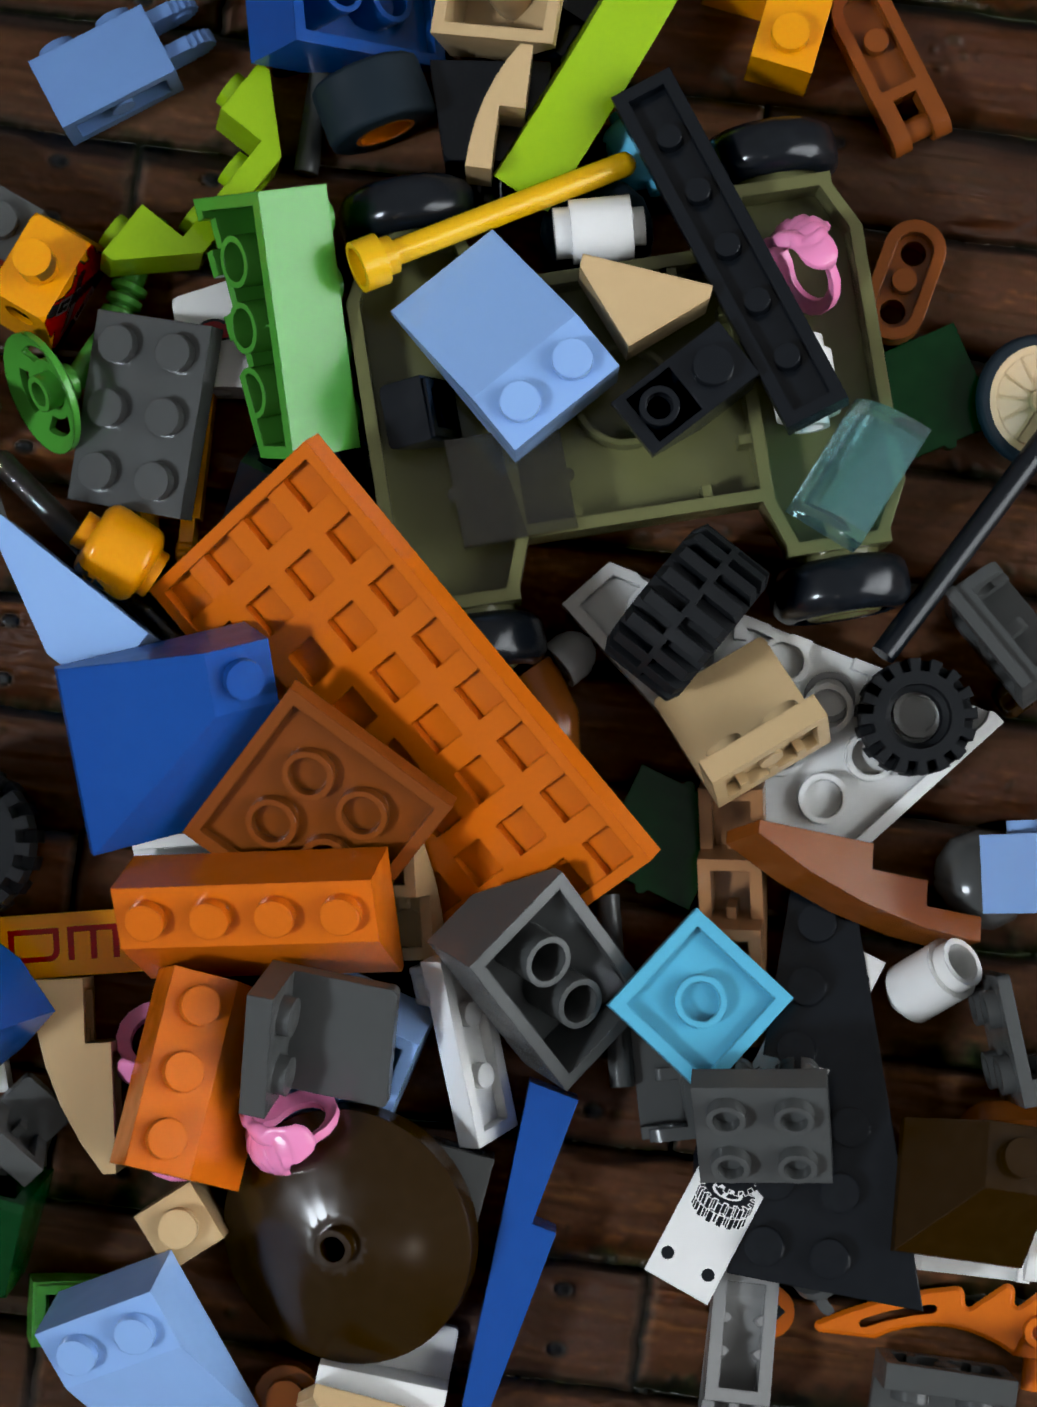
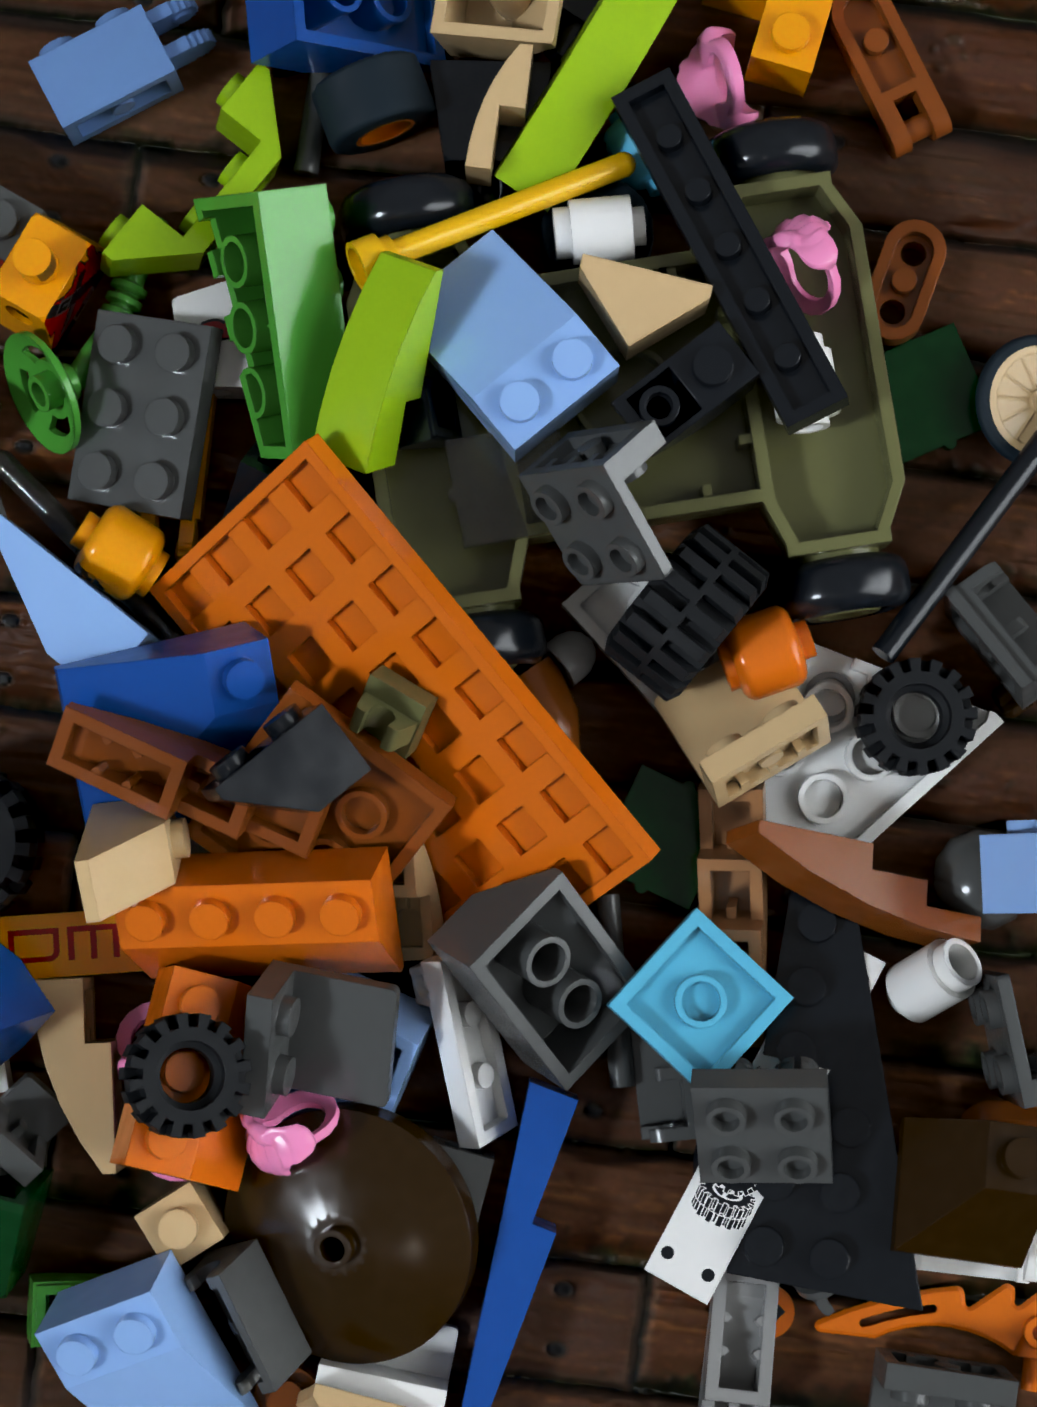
clear light blue brick [785,399,931,553] -> none
none -> dark orange slope [46,702,332,858]
none -> tan slope [74,801,191,924]
none -> black tyre [119,1013,252,1139]
none -> dark grey hinge [184,1238,312,1396]
none -> black slope [201,703,372,813]
none -> lime slope [315,251,443,474]
none -> olive tile [349,665,438,759]
none -> dark grey bracket [518,419,673,585]
none -> bright pink piece [676,26,759,130]
none -> orange head [717,606,817,700]

